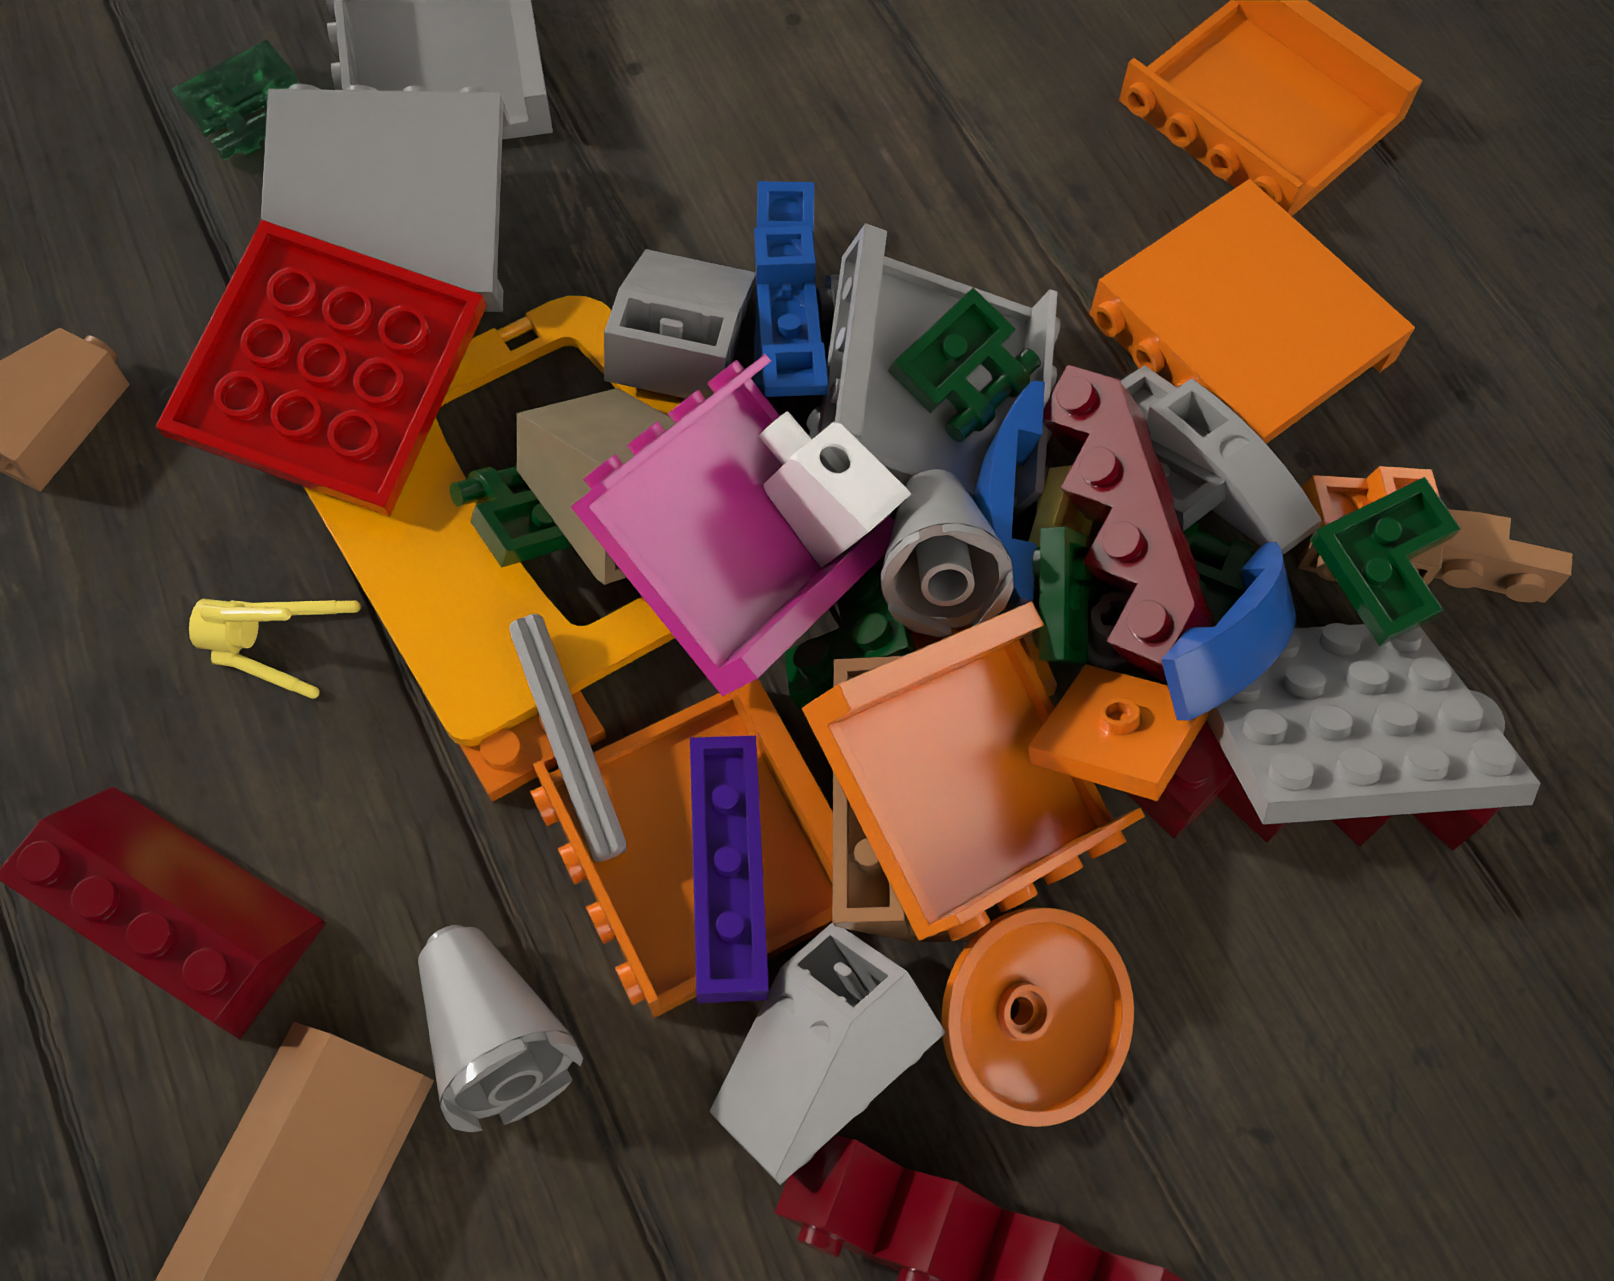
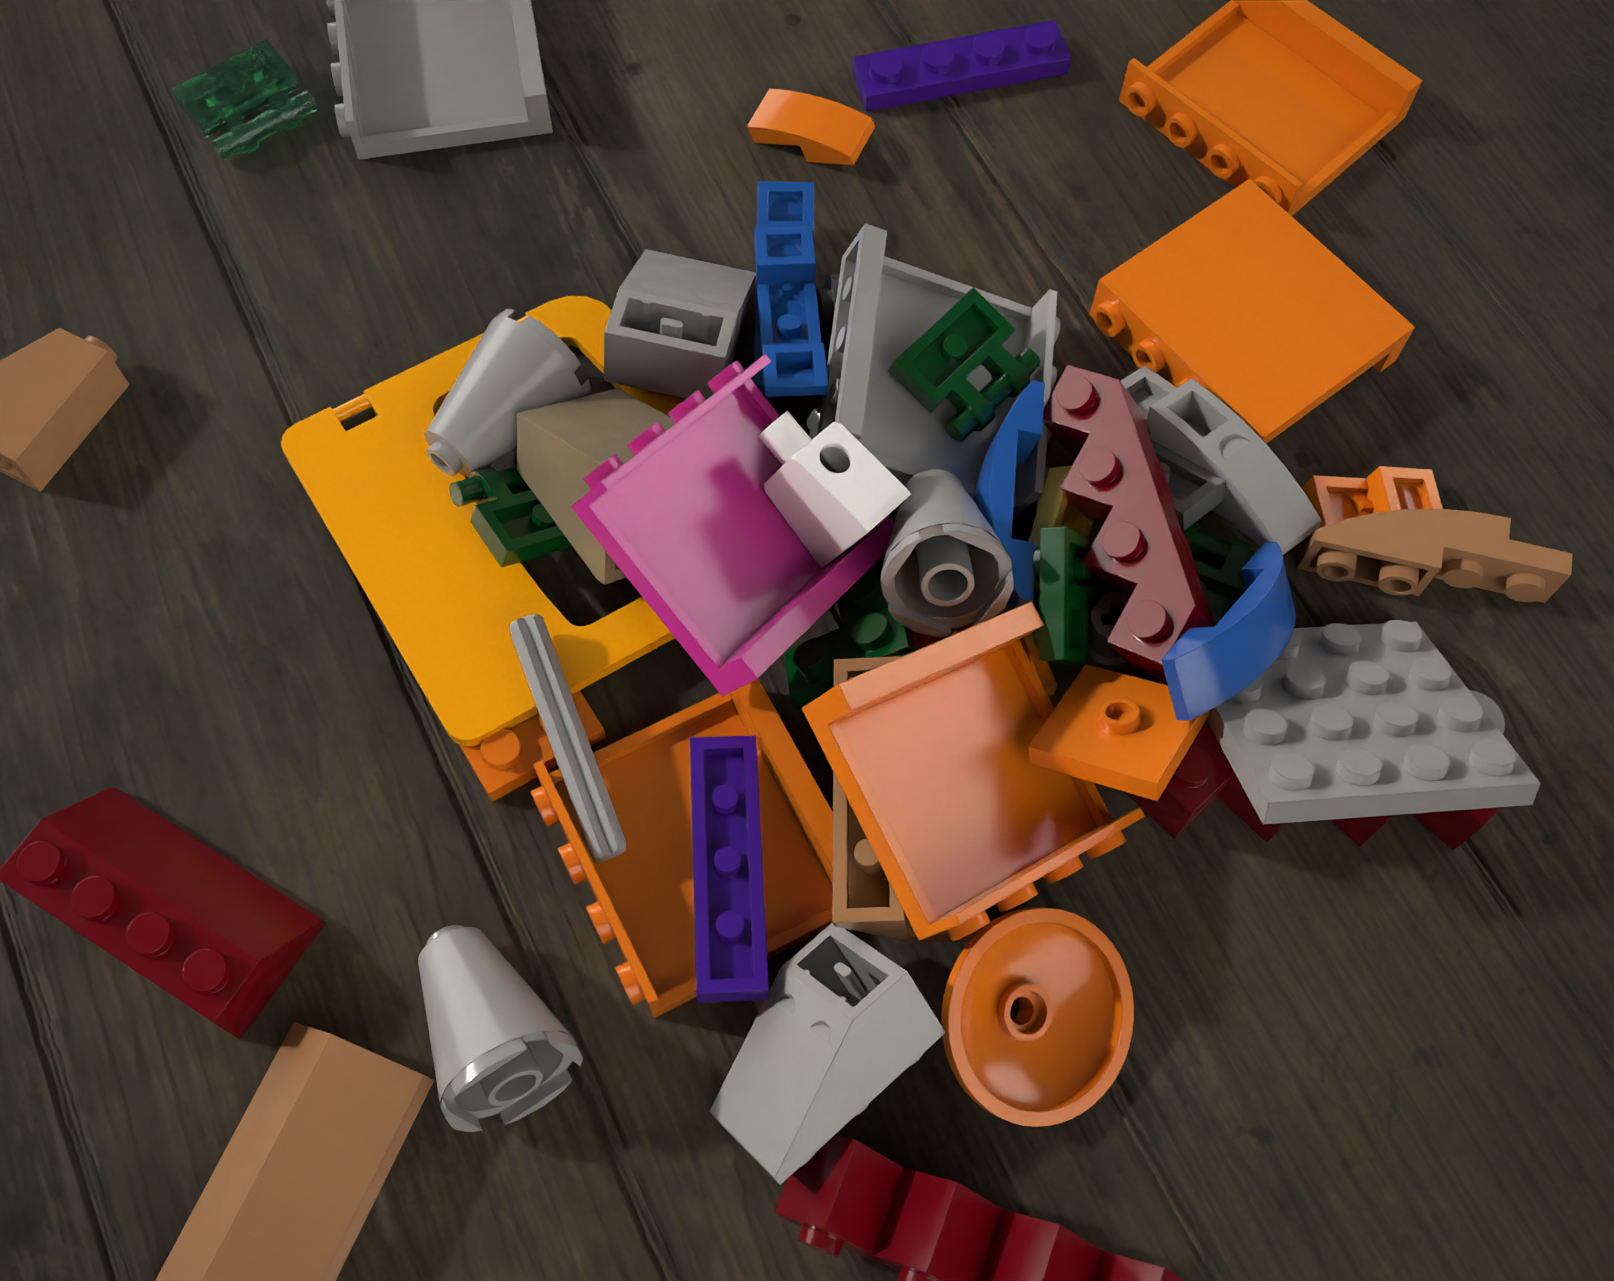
red plate [155,219,487,517] -> none
light yellow plant [189,599,361,699] -> none
light grey panel [261,84,510,312] -> none
dark green plate [1310,477,1461,646] -> none
none -> light grey cone [424,308,591,477]
none -> orange slope [747,89,875,165]
none -> dark purple plate [852,20,1071,112]

